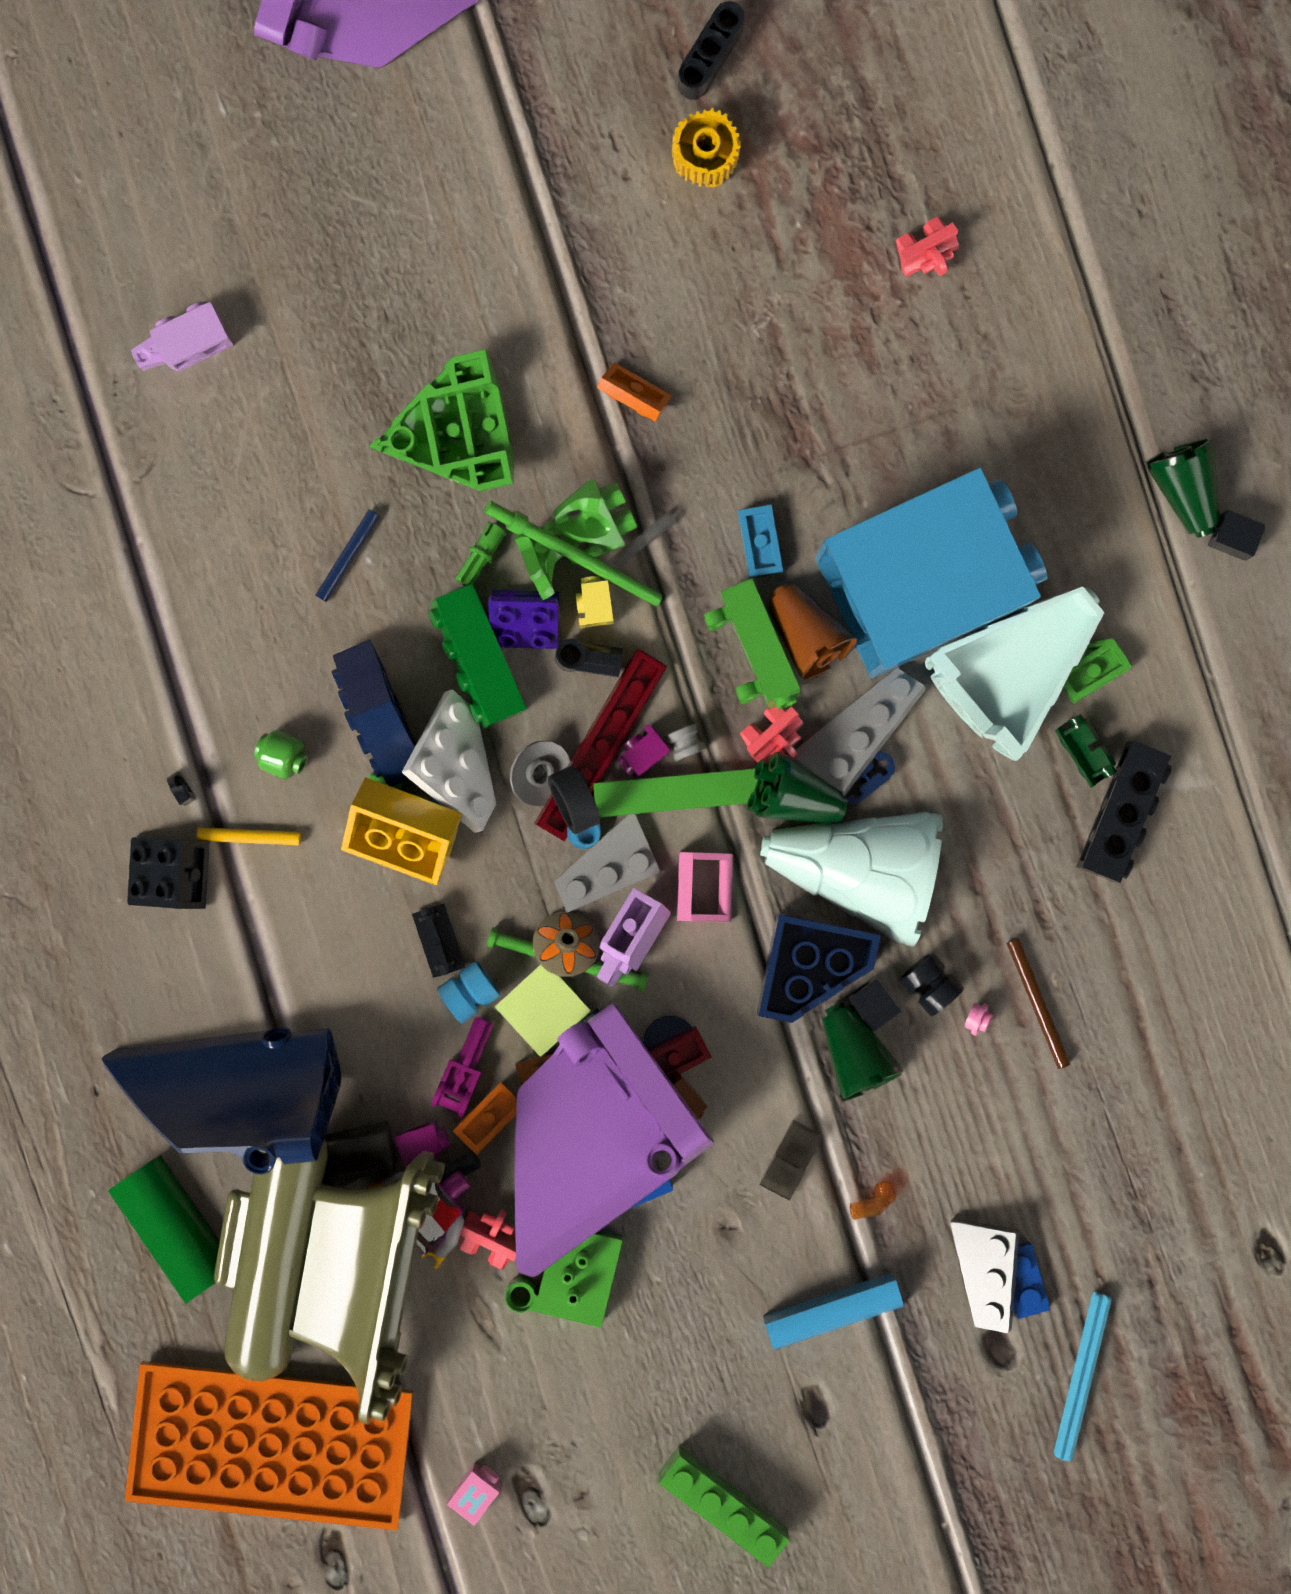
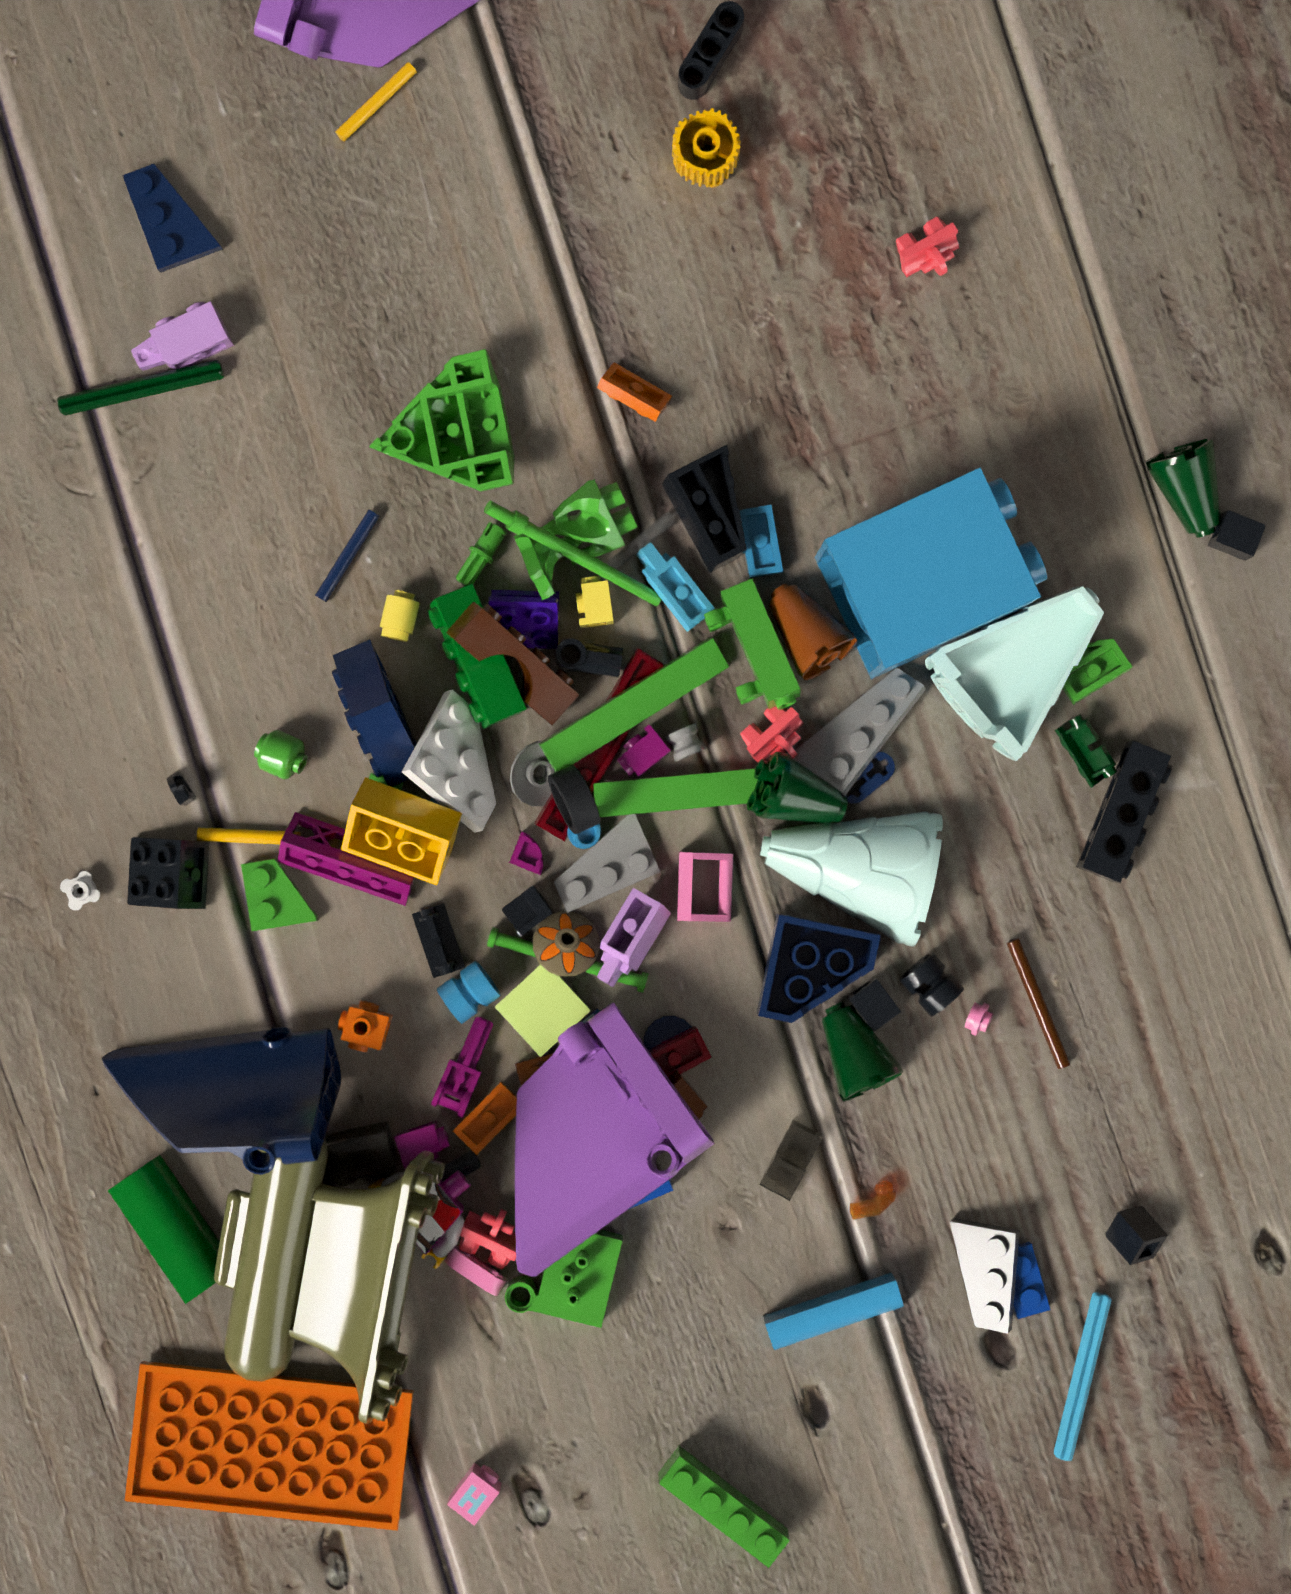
none -> dark green axle [57,360,224,416]
none -> white plate [60,871,100,910]
none -> dark blue wing [122,164,223,273]
none -> bright green wing [241,859,318,931]
none -> magenta fence [278,812,415,906]
none -> yellow bar [335,62,417,142]
none -> orange brick [337,1000,393,1052]
none -> light yellow brick [379,590,420,642]
none -> bright pink beam [444,1245,508,1296]
none -> reddish brown arch [446,602,579,726]
none -> black panel [502,885,554,937]
none -> magenta tile [509,831,543,875]
none -> bright green tile [538,637,729,773]
none -> medium azure hinge [636,542,715,632]
none -> black wedge [662,445,747,573]
none -> black panel [1106,1206,1168,1265]

